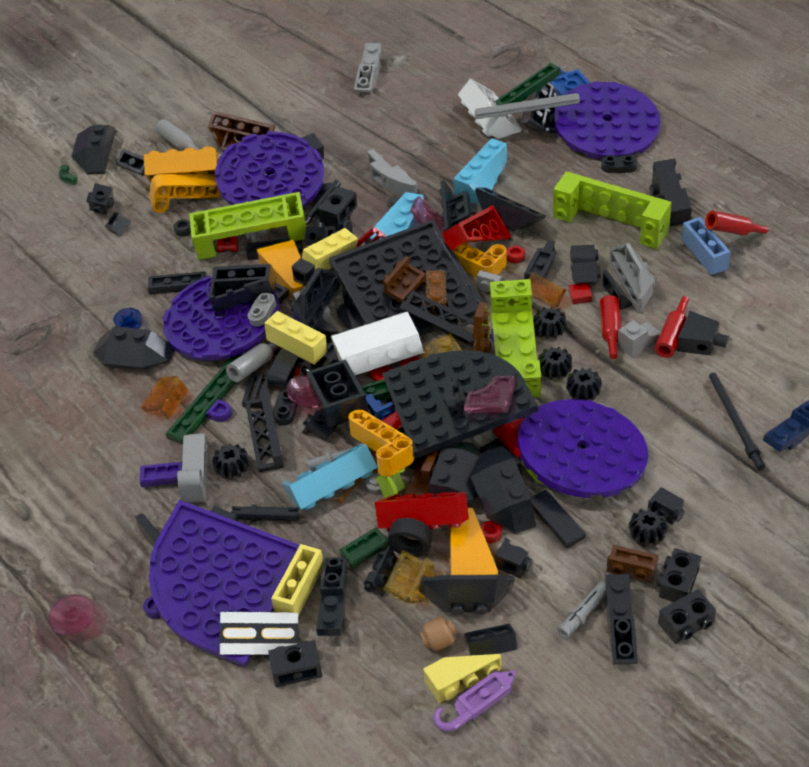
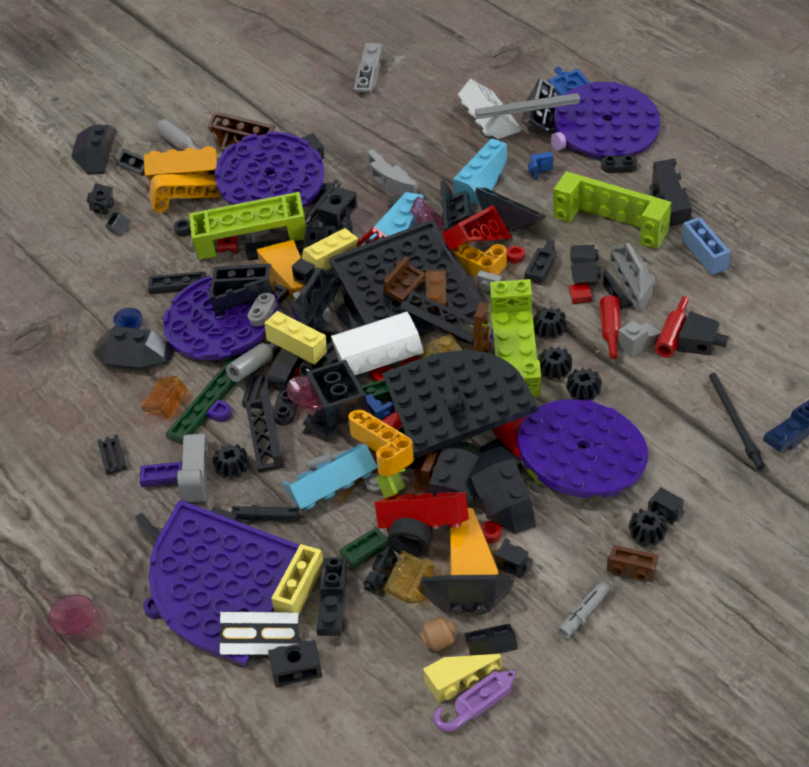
clear green arm [58,164,78,185] -> none
clear pink tile [464,376,516,413] -> none
dark green plate [495,63,562,105] -> none
clear orange plate [529,272,567,307] -> none
black tile [531,489,586,548] -> none
black slope [605,574,638,665] -> none
black brick [656,548,702,602] -> none
black brick [658,589,716,644] -> none
red piece [705,210,768,236] -> none
none -> black tile [97,434,127,475]
none -> blue bracket [528,152,553,180]
none -> lavender tile [551,132,566,151]

